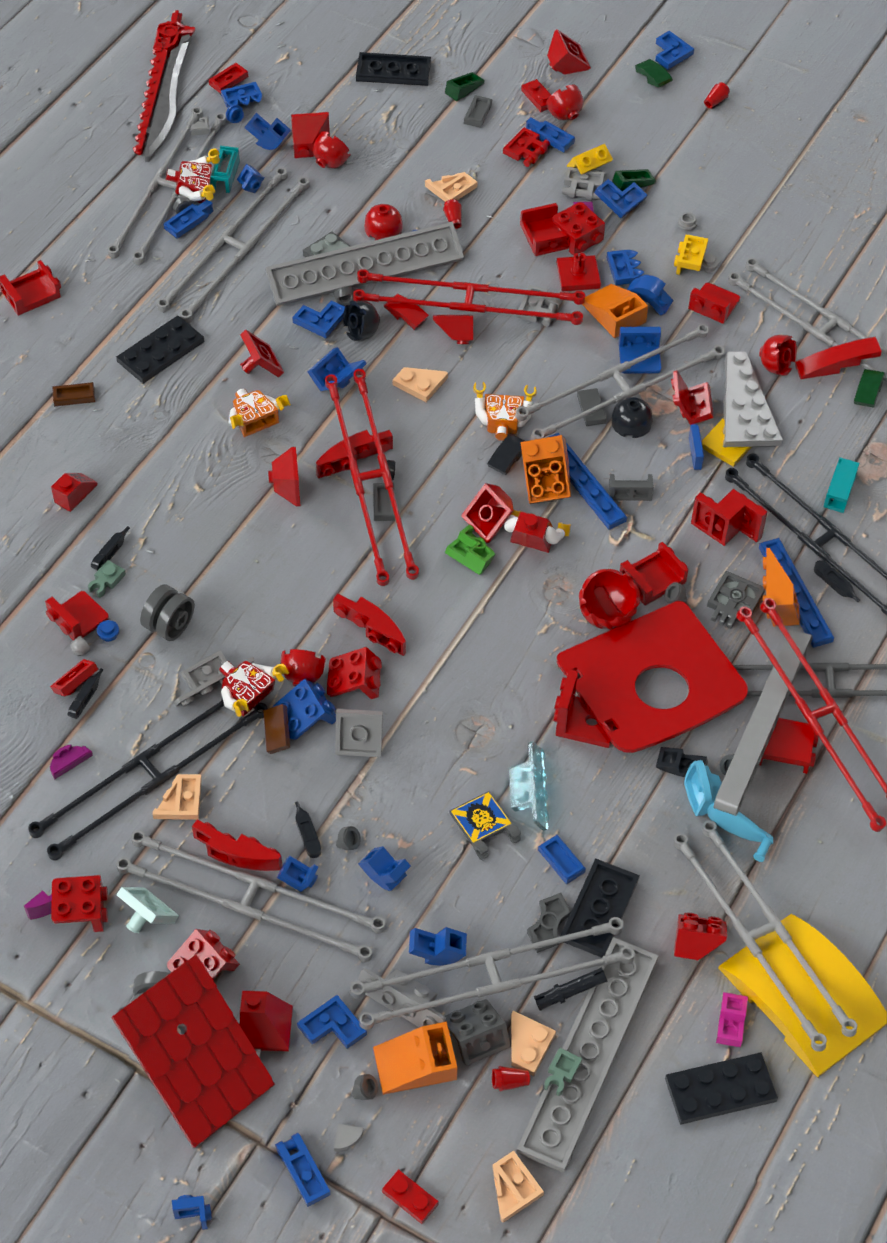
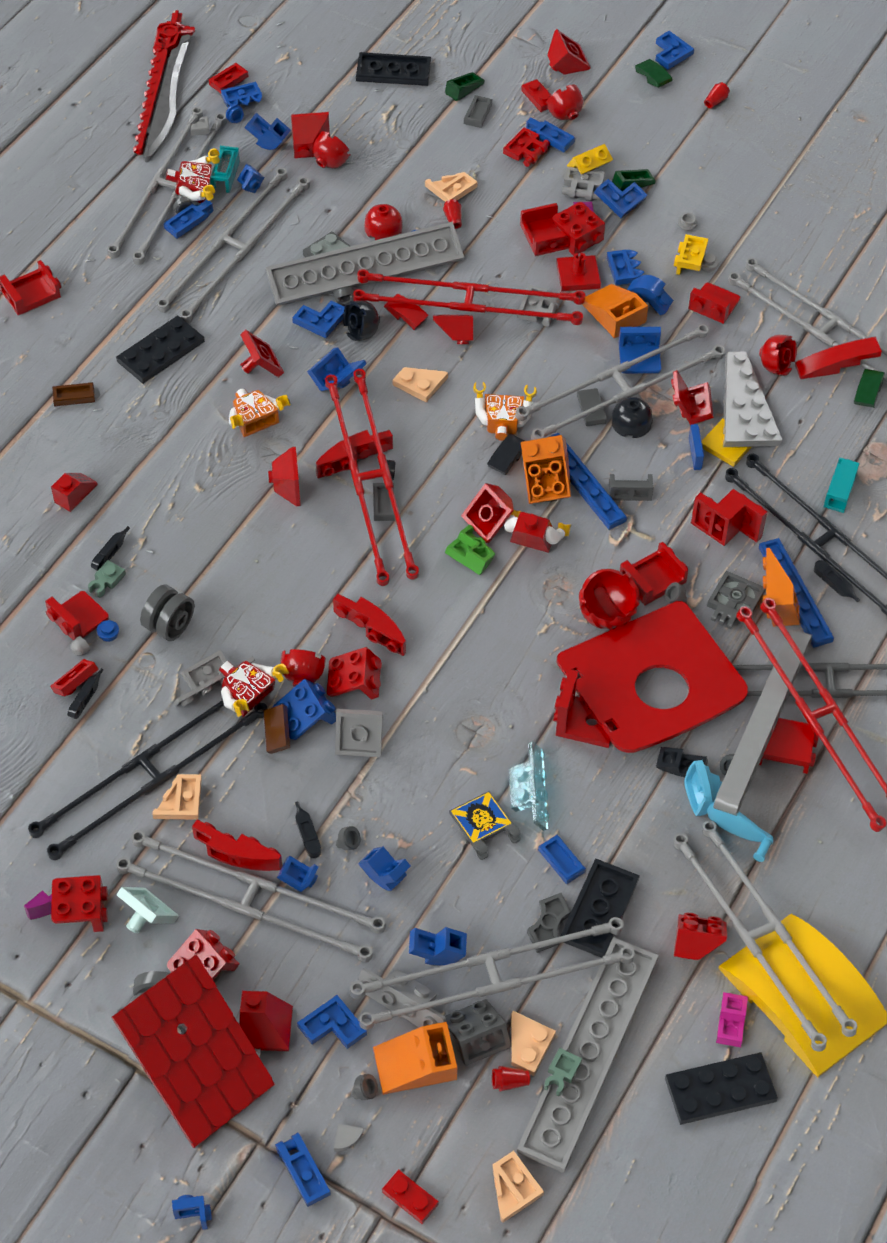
magenta tile [50,745,93,780] -> none
black pin [534,967,608,1011] -> none

